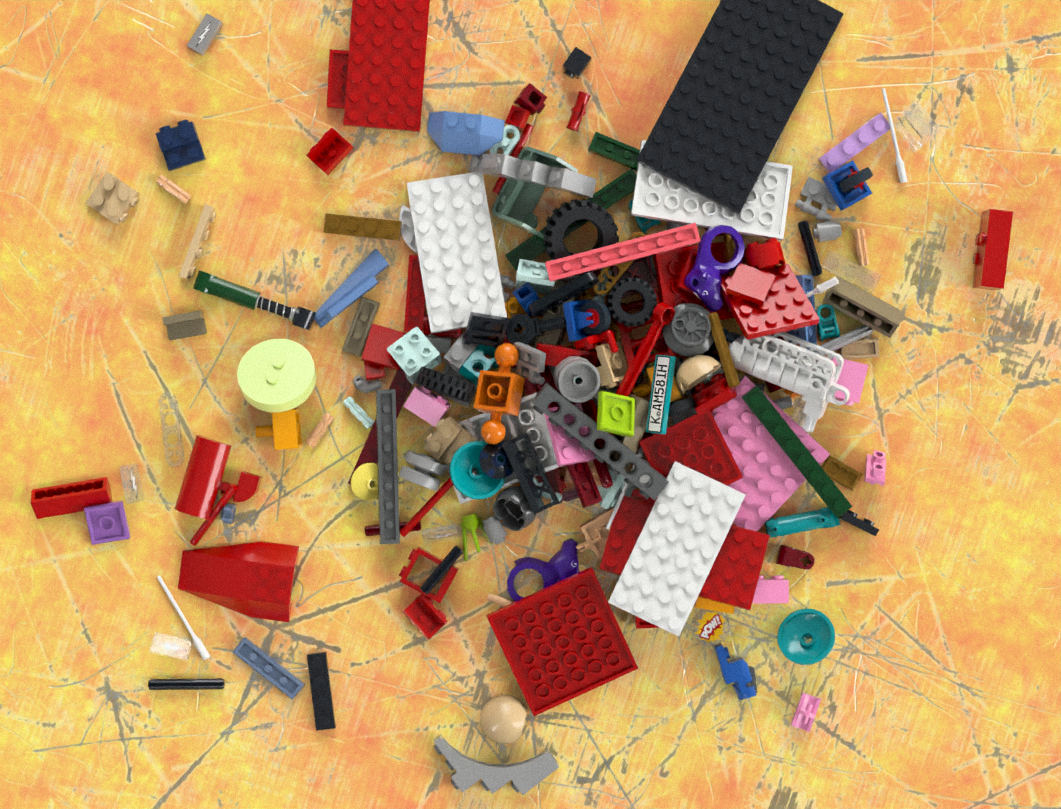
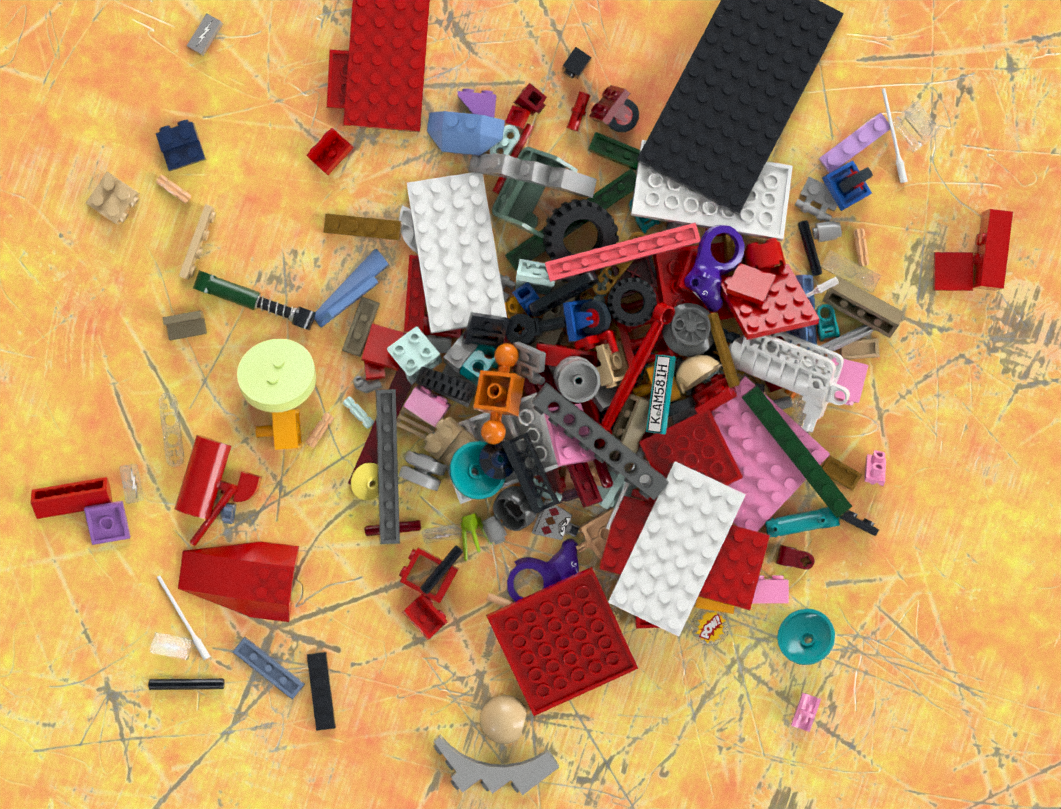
red bar [400,477,453,537] -> none
lime plate [597,391,635,437] -> none
blue plate [714,643,757,700] -> none
none -> tan tile [396,407,436,439]
none -> medium lavender slope [458,88,497,118]
none -> light grey torso [532,498,580,540]
none -> dark red plate [589,85,639,132]
none -> red tile [933,252,973,291]

